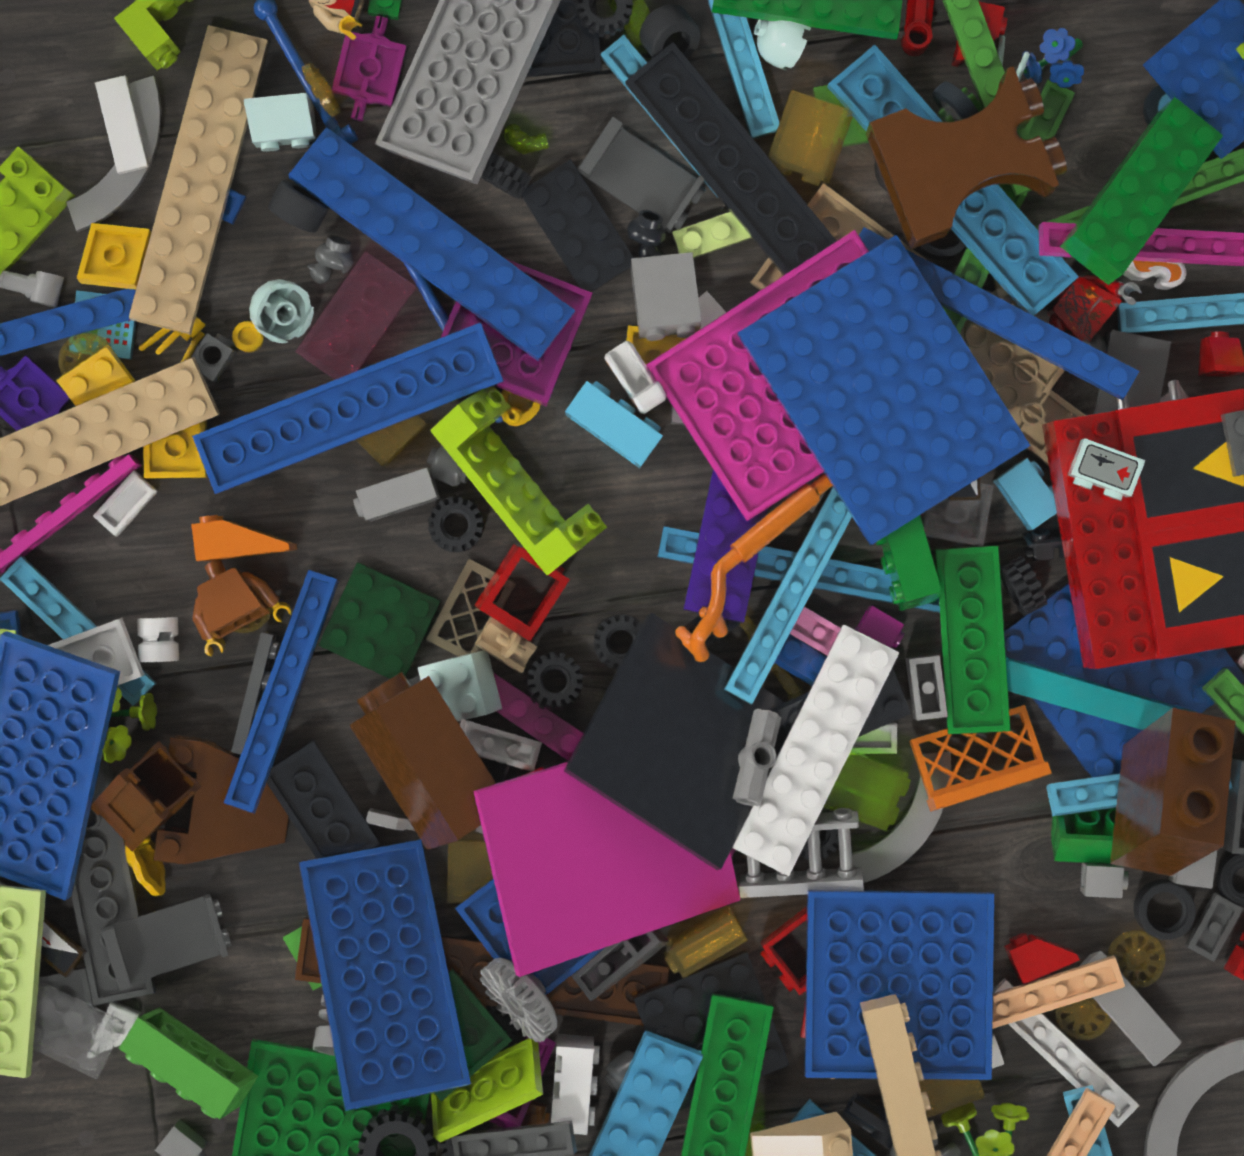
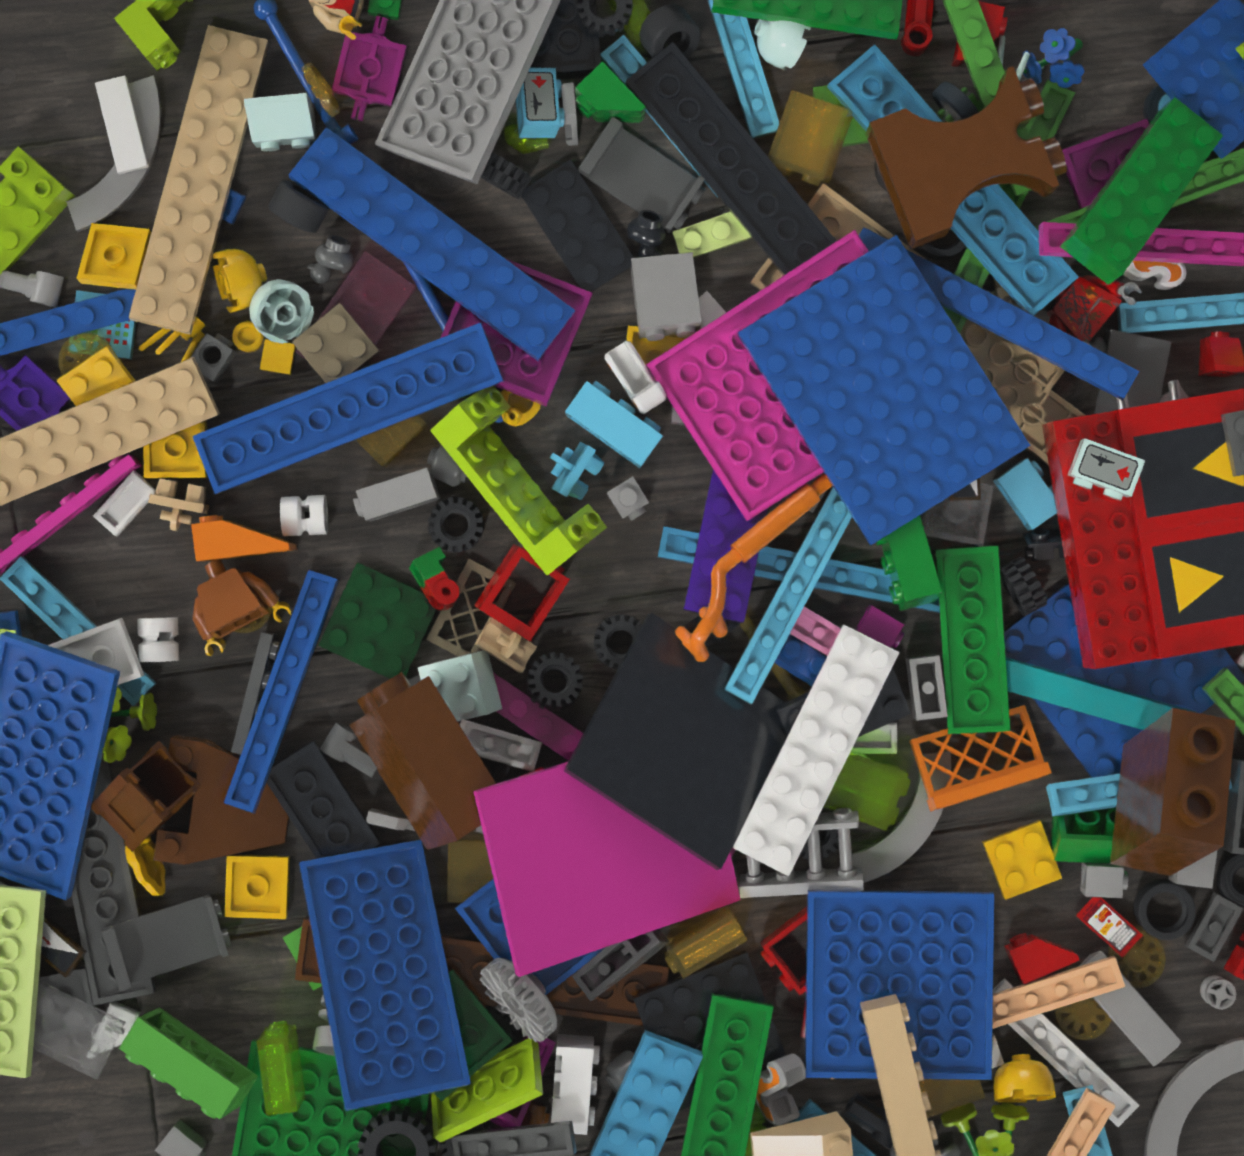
light grey piece [733,709,781,806] -> none
none -> tan hips [148,479,210,531]
none -> yellow cylinder [212,249,267,313]
none -> yellow plate [225,854,290,919]
none -> clear neon green brick [257,1021,305,1116]
none -> yellow tile [260,339,296,375]
none -> white wheel [280,495,328,536]
none -> dark tan plate [292,303,380,383]
none -> dark grey piece [320,722,377,778]
none -> leg [409,547,459,611]
none -> brick [516,68,564,138]
none -> medium azure hips [550,442,604,500]
none -> light grey tile [561,83,578,146]
none -> green slope [575,61,646,123]
none -> light grey brick [606,476,649,521]
none -> light grey animal [756,1053,806,1126]
none -> yellow plate [982,820,1062,900]
none -> yellow cylinder [993,1054,1056,1103]
none -> magenta plate [1062,119,1149,209]
none -> tile [1075,897,1143,958]
none -> light grey wheel [1200,975,1237,1010]

